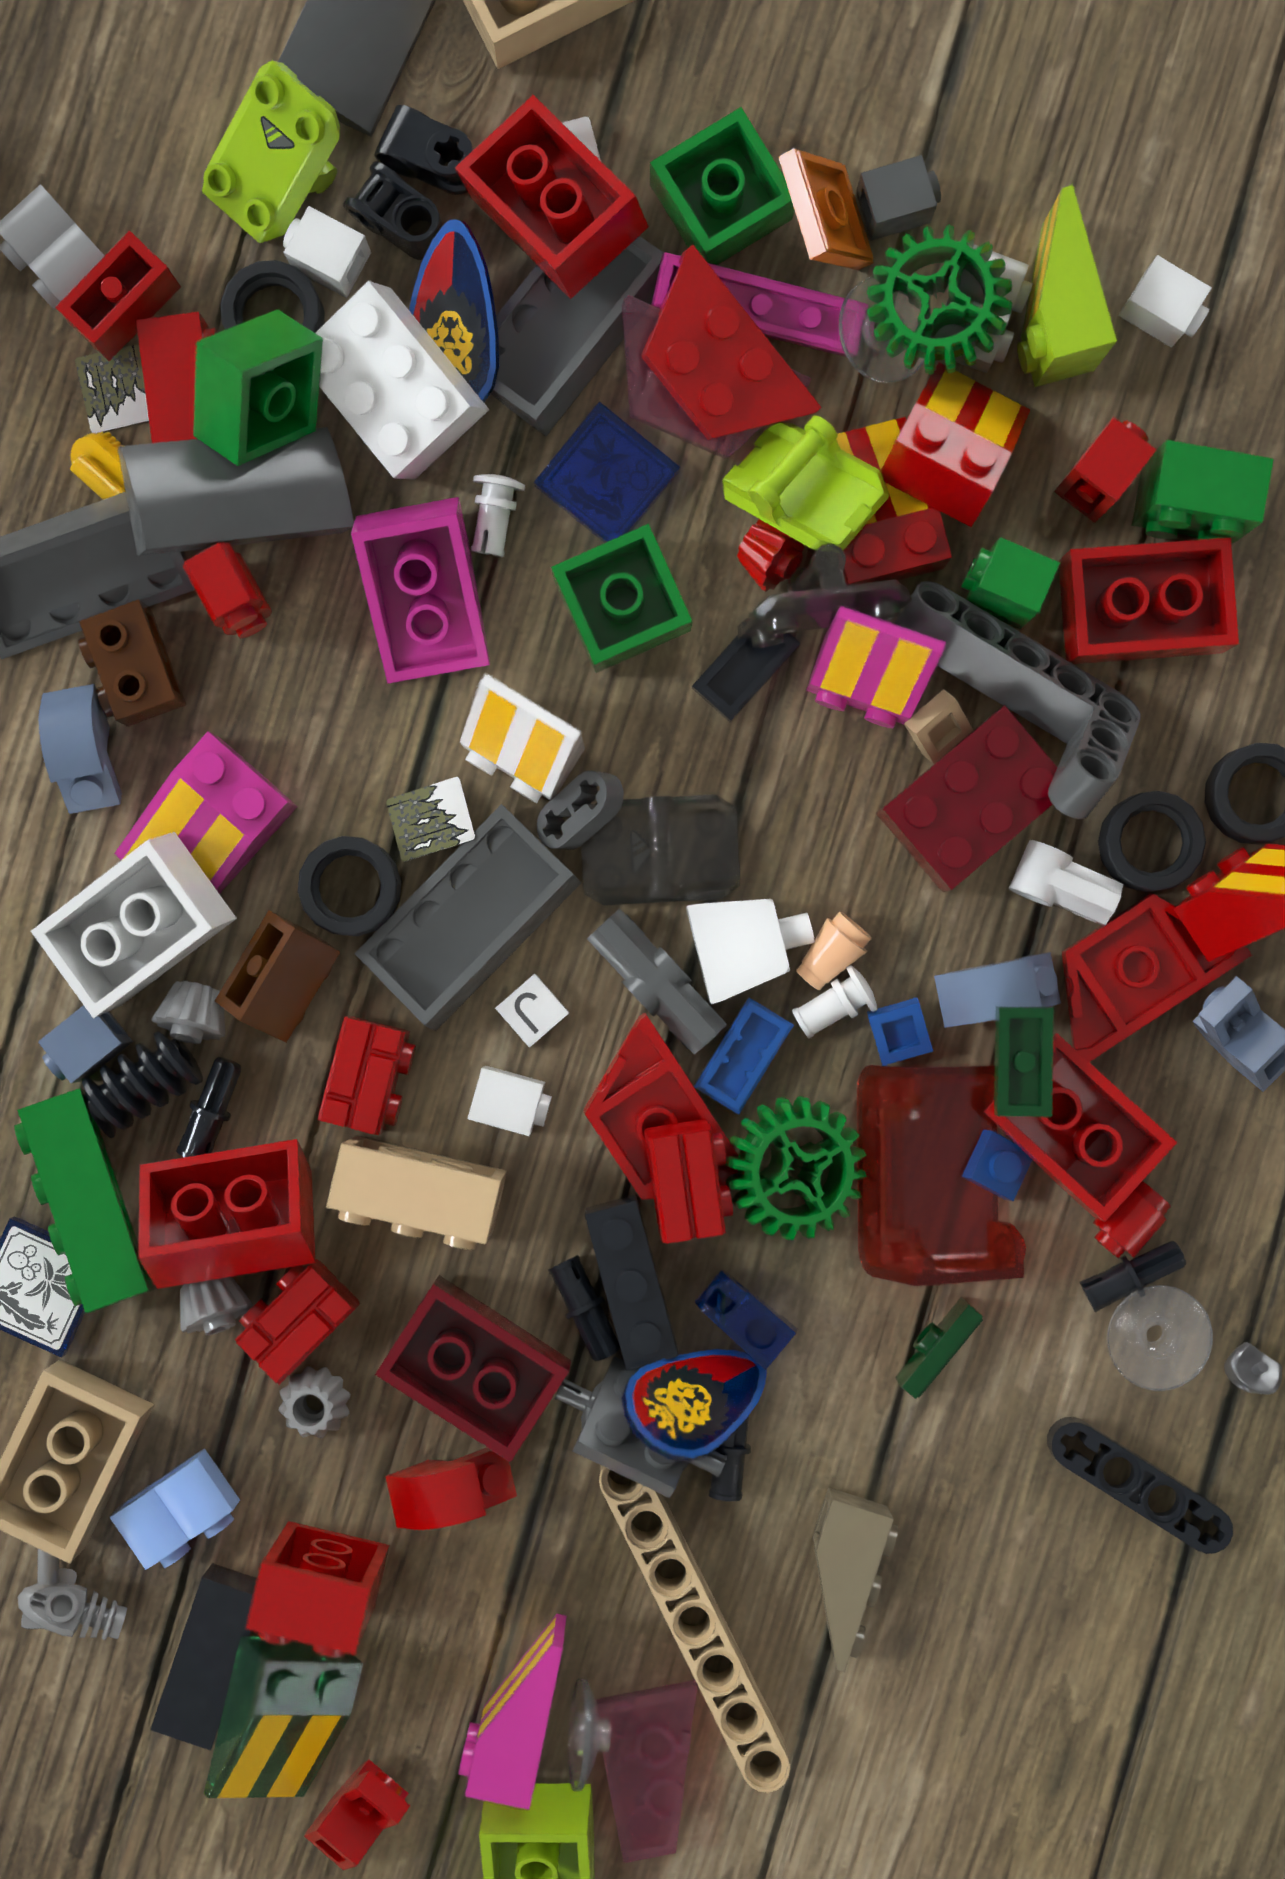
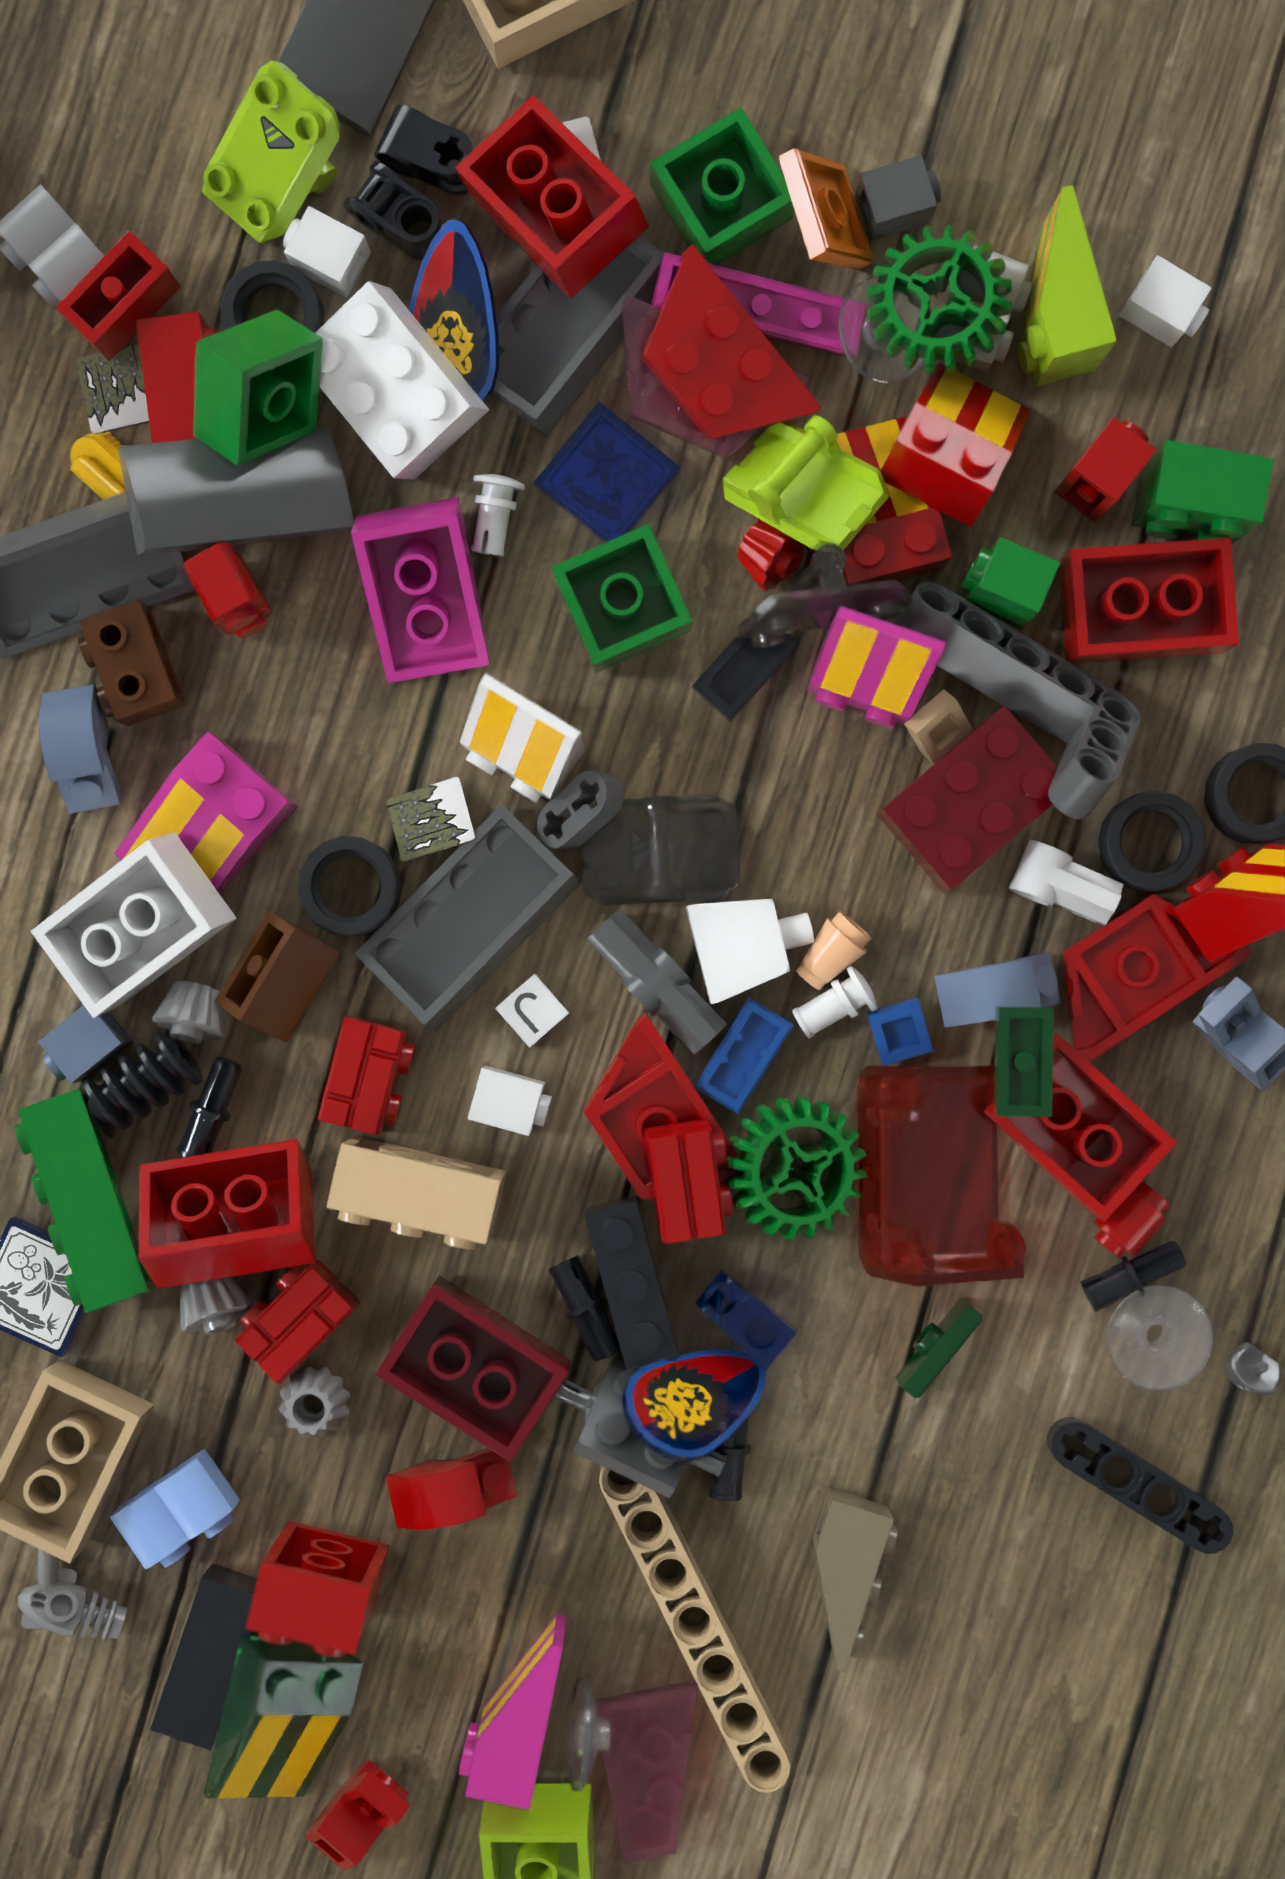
blue plate [962,1129,1032,1201] -> none

